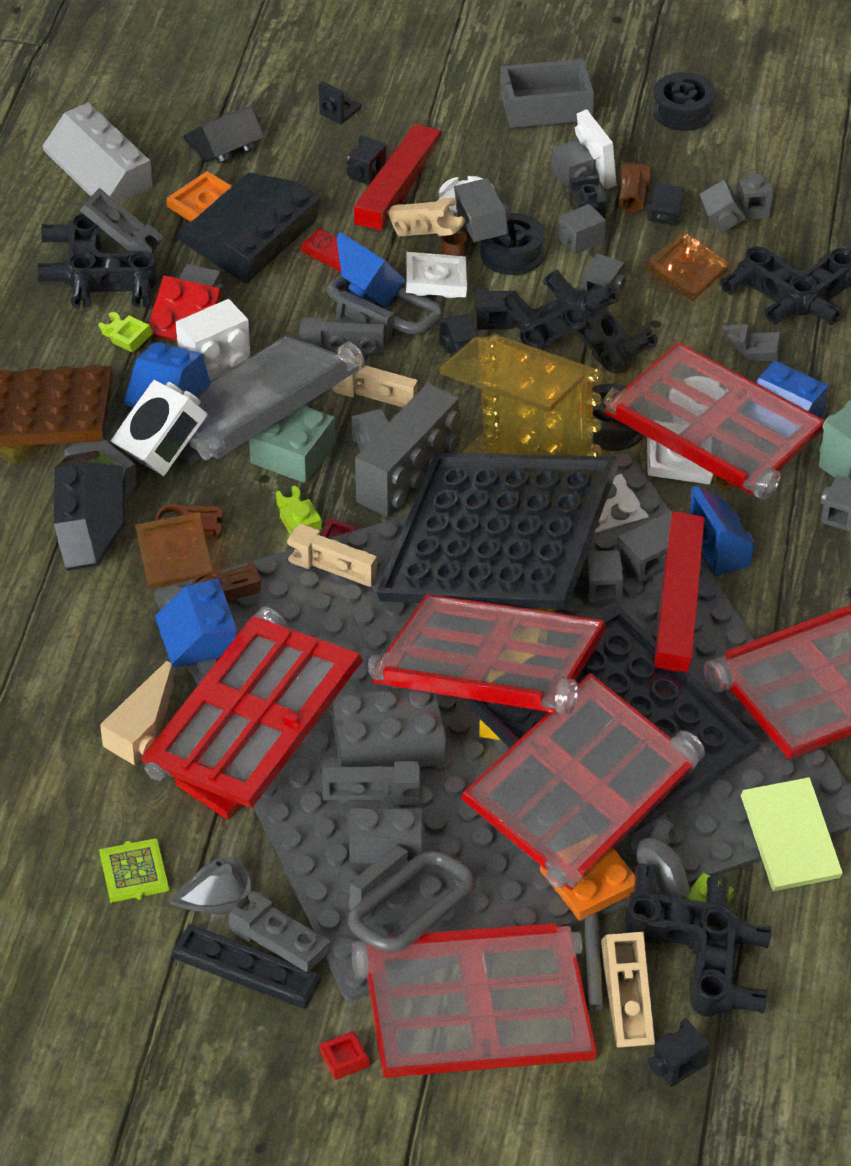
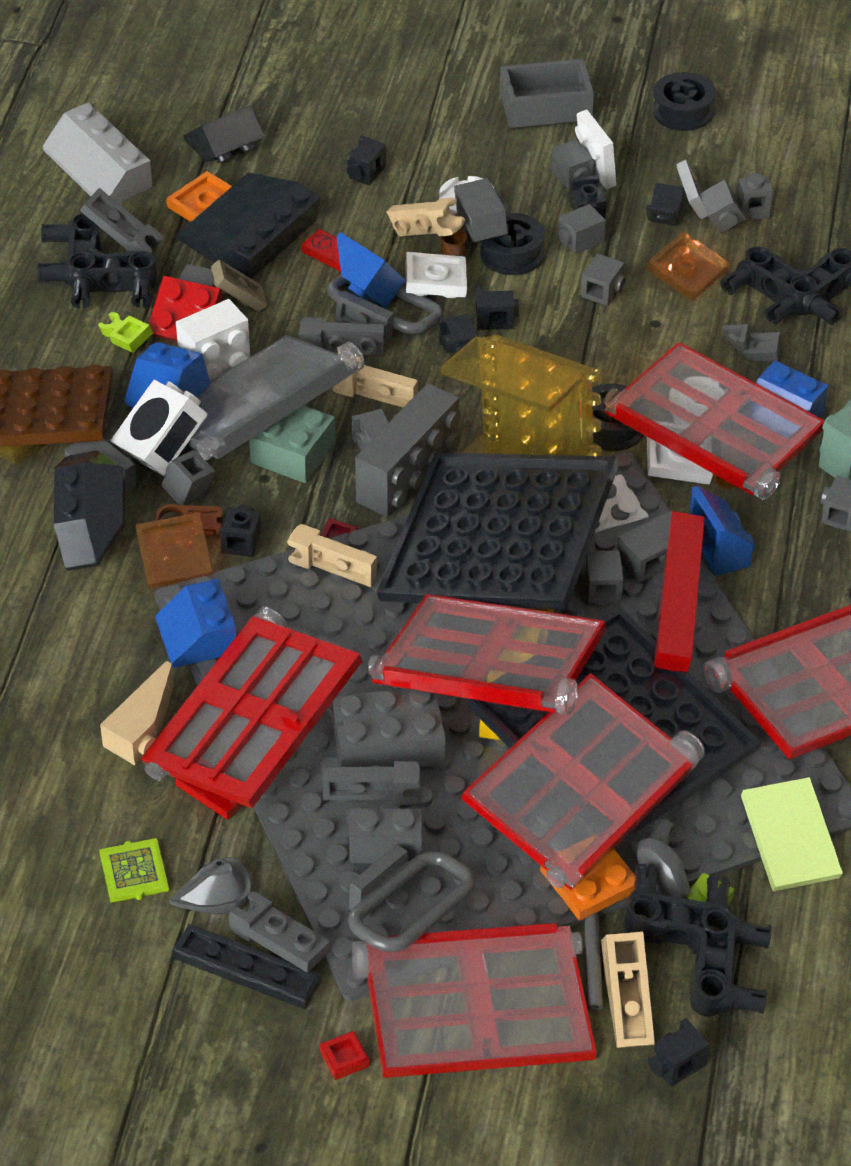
reddish brown piece [192,561,261,601] -> none
lime plate [276,486,322,535] -> none
black bracket [319,81,361,124] -> none
red slope [354,124,441,231] -> none
black pin [501,269,657,373] -> none
reddish brown piece [619,162,652,214] -> none
none -> dark grey brick [161,450,215,505]
none -> dark tan plate [211,259,267,312]
none -> black brick [220,505,261,557]
none -> light grey tile [677,160,708,219]

